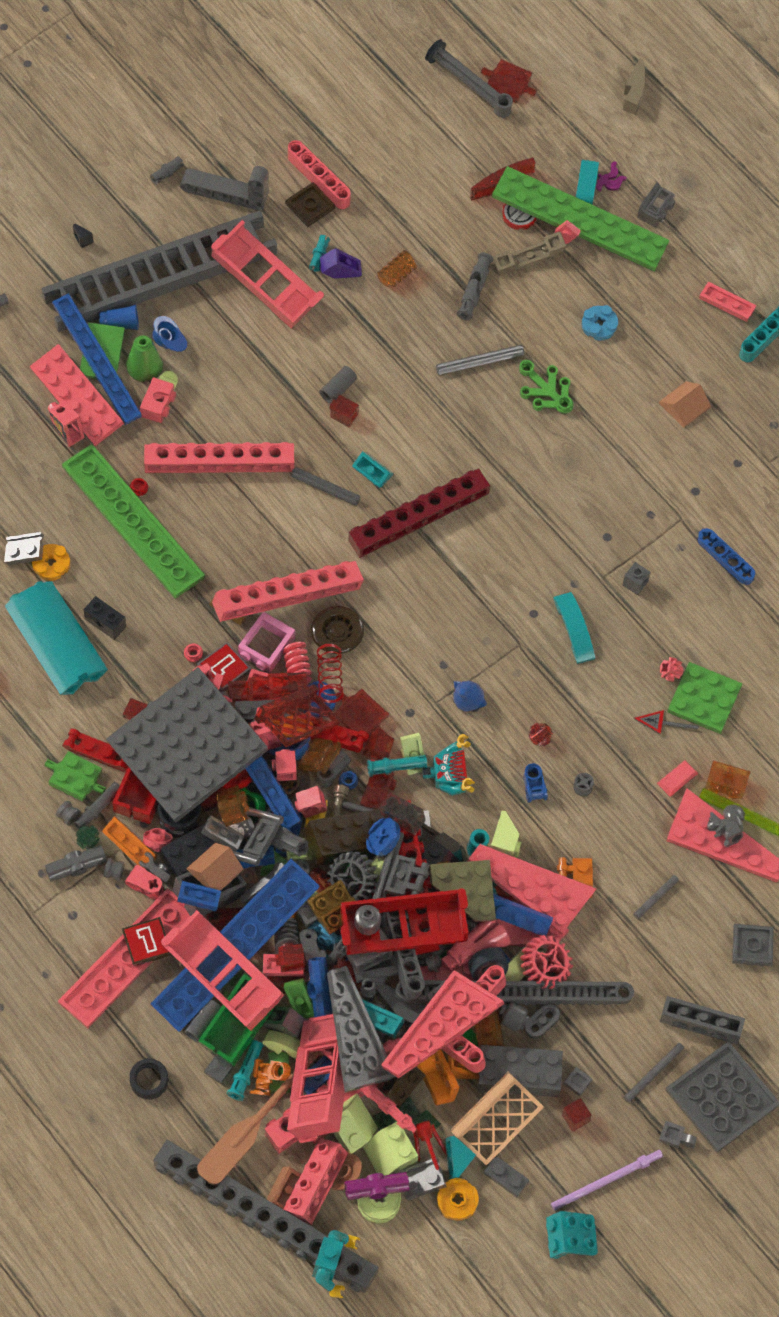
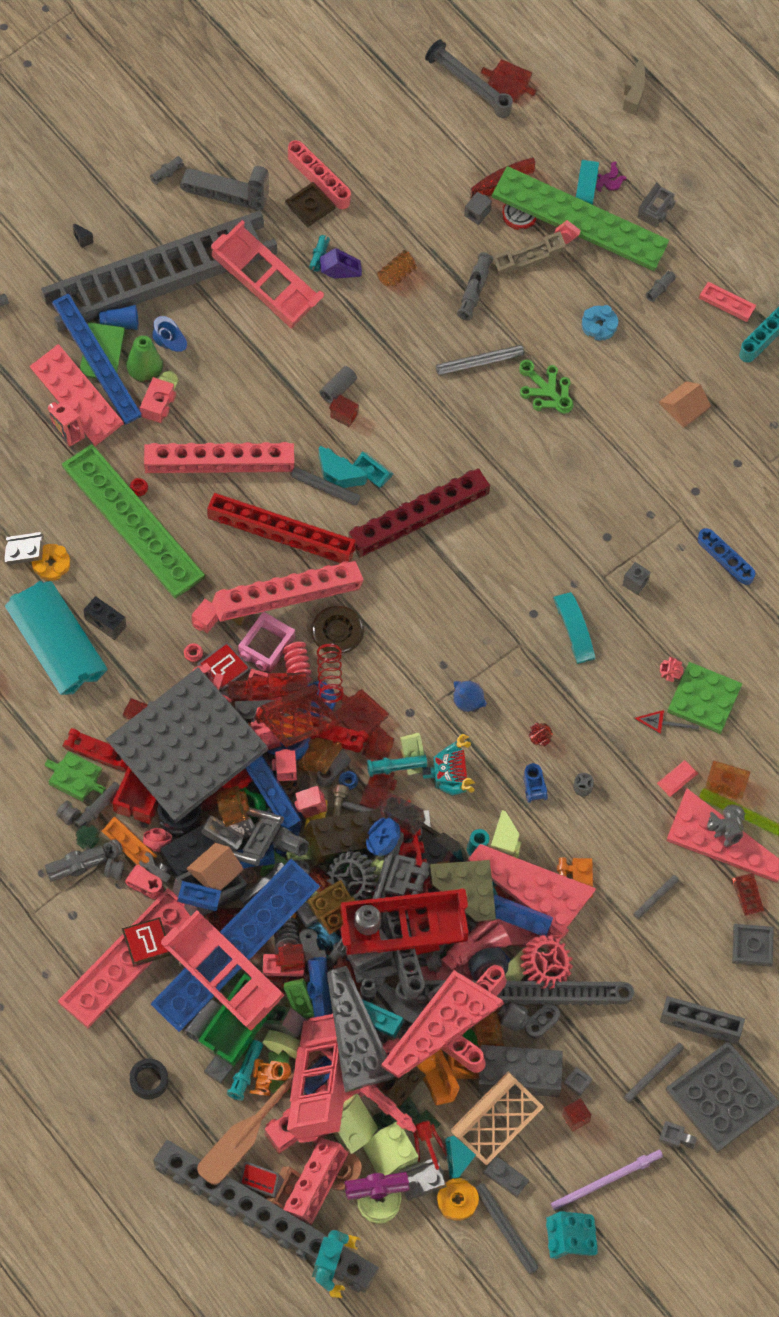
none -> dark grey bush [103,839,123,859]
none -> coral brick [191,599,219,633]
none -> red brick [207,493,356,563]
none -> red slope [240,1162,284,1198]
none -> teal slope [318,445,367,488]
none -> dark grey brick [464,192,492,225]
none -> dark grey axle [476,1183,538,1274]
none -> dark grey pin [645,270,676,302]
none -> clear red slope [732,873,764,916]

